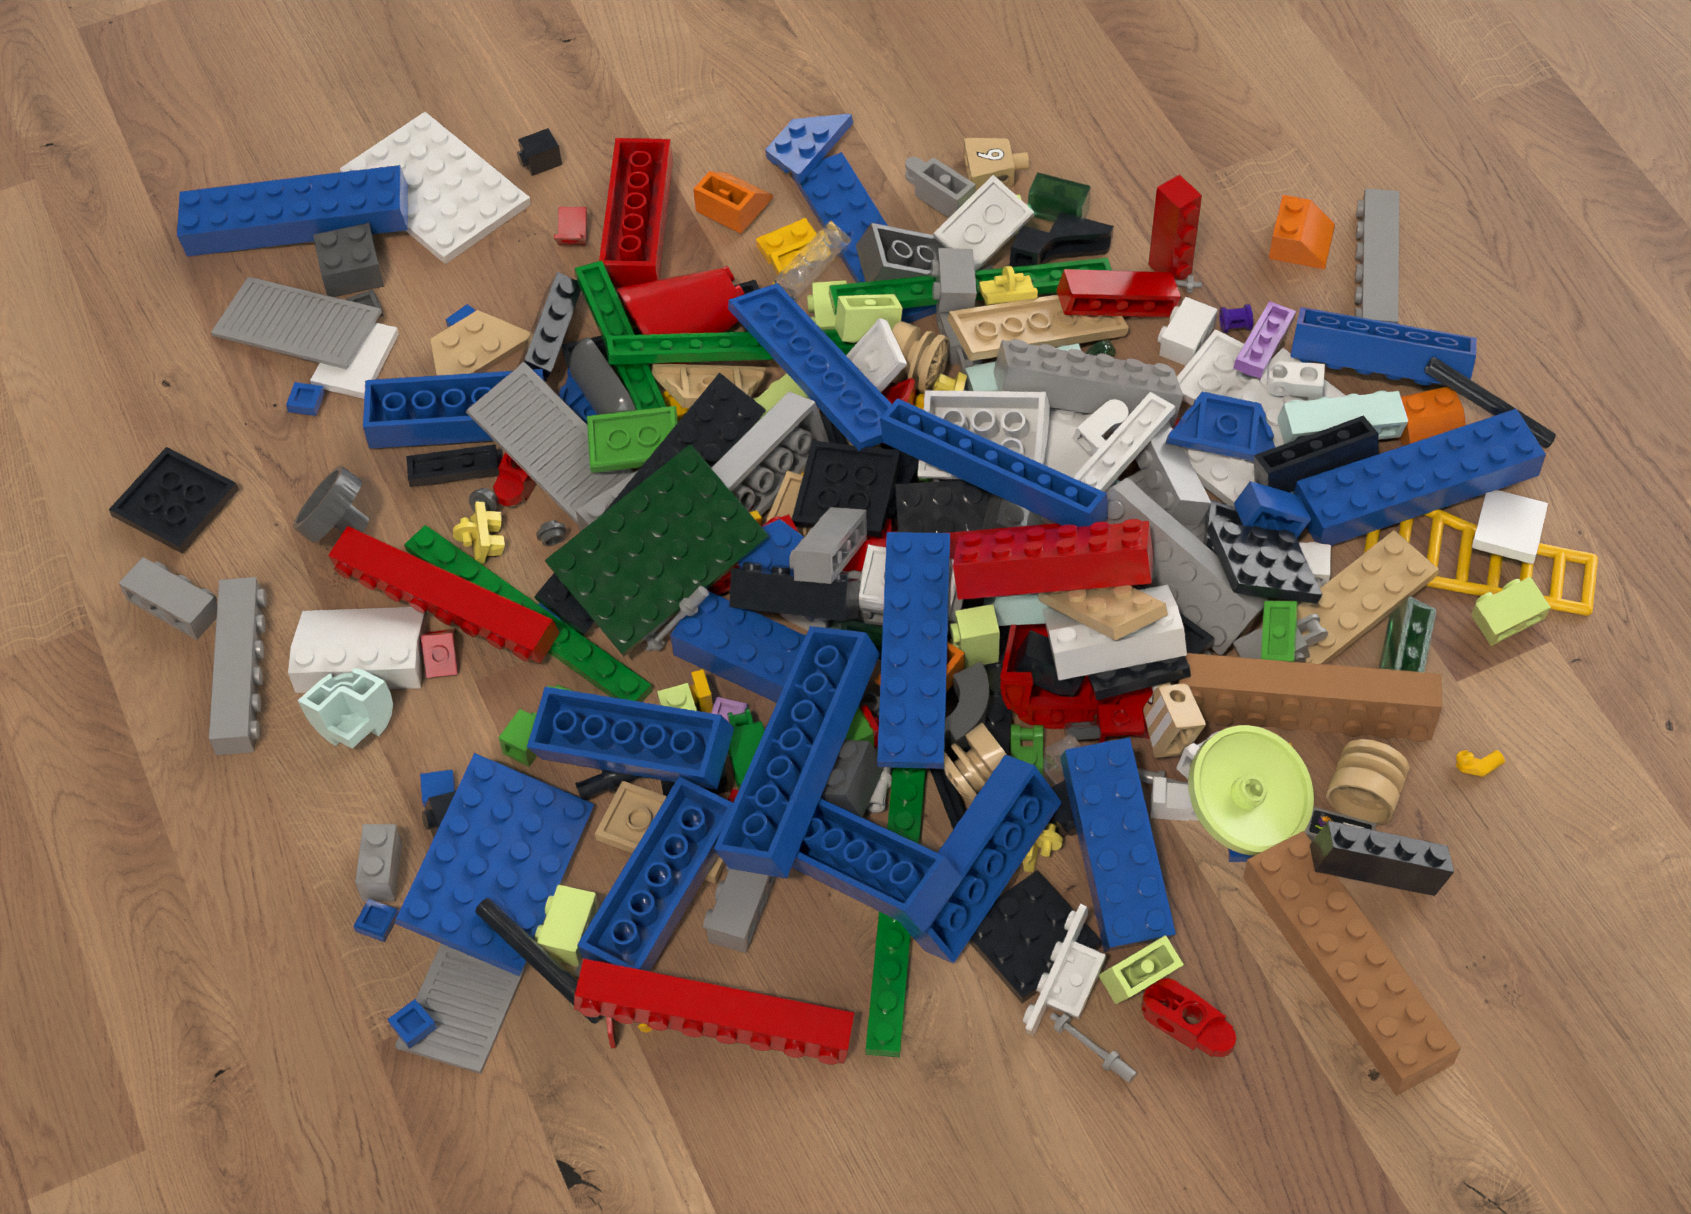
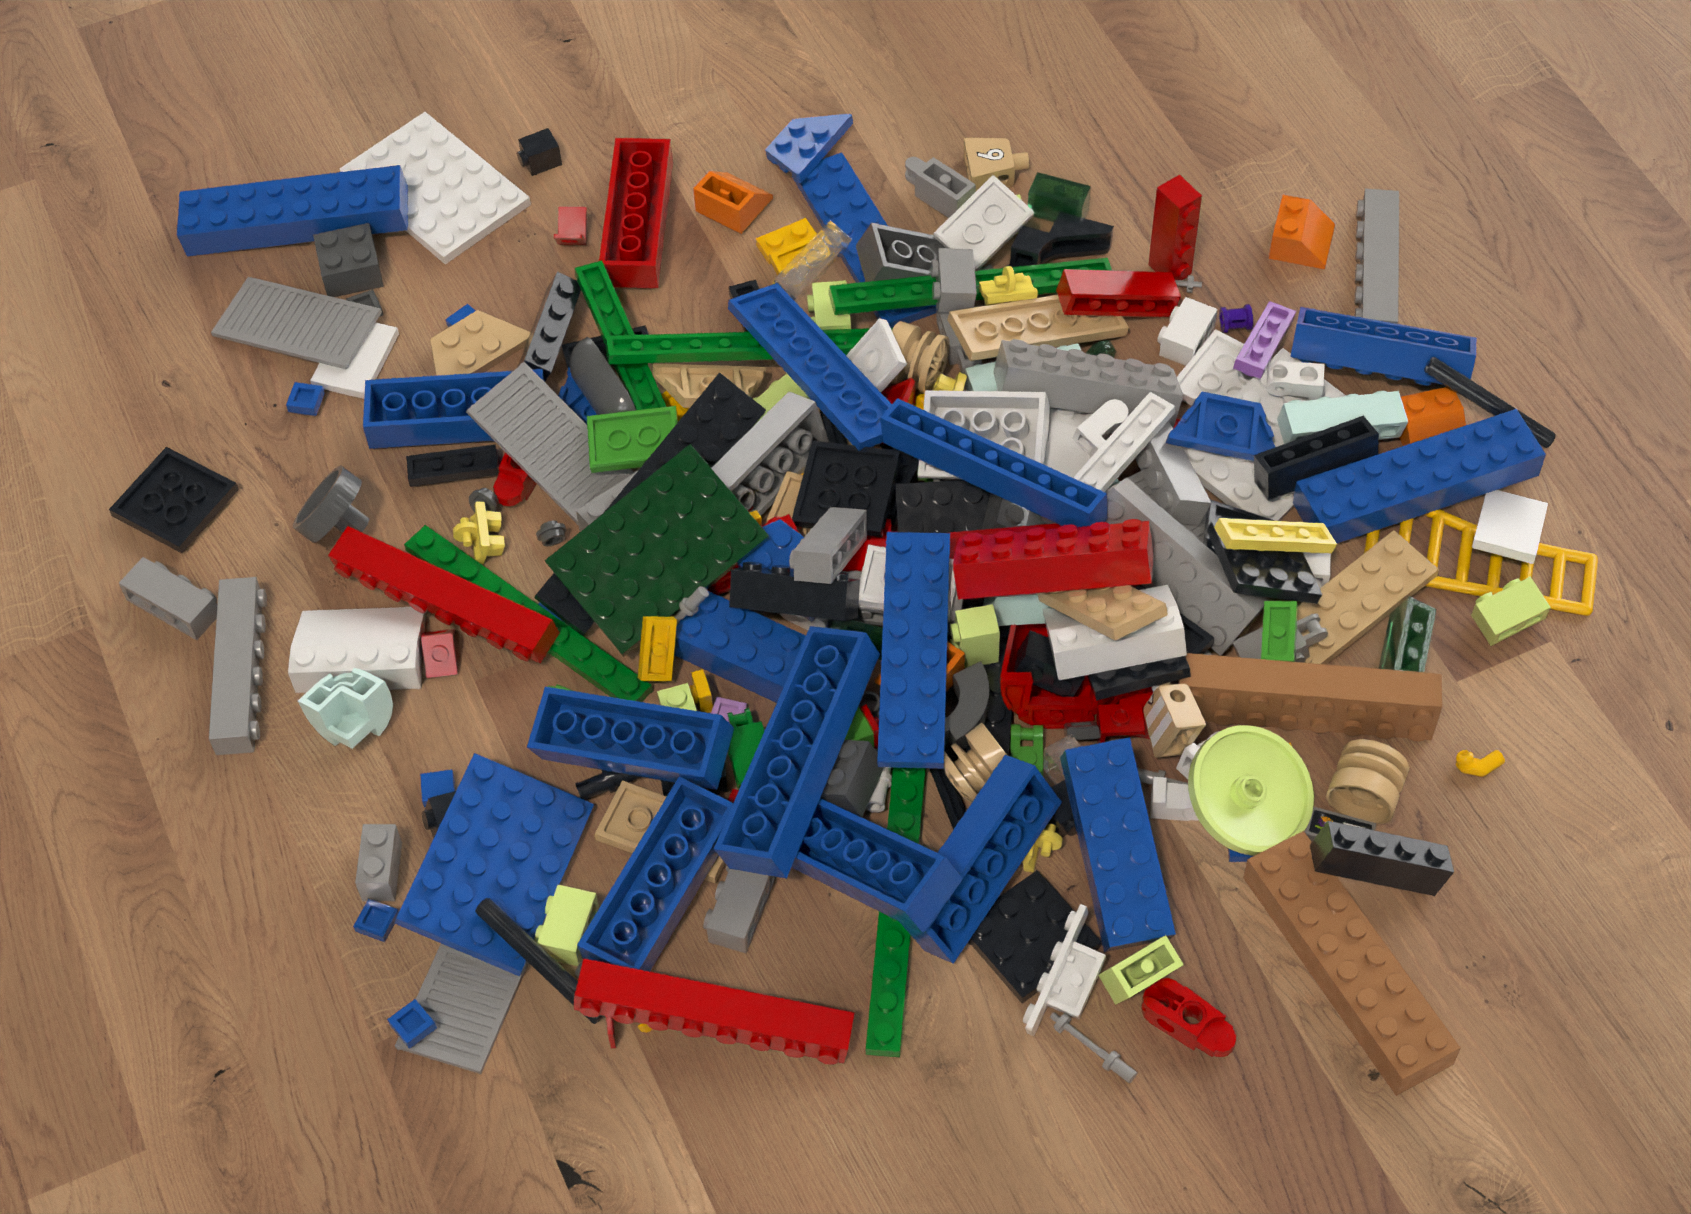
bright green brick [498,709,537,767] -> none
red cone [617,266,744,365] -> none
yellowish green brick [835,294,902,343] -> none
blue brick [1234,481,1311,539] -> none
none -> yellow plate [638,616,677,681]
none -> light yellow plate [1214,518,1337,553]

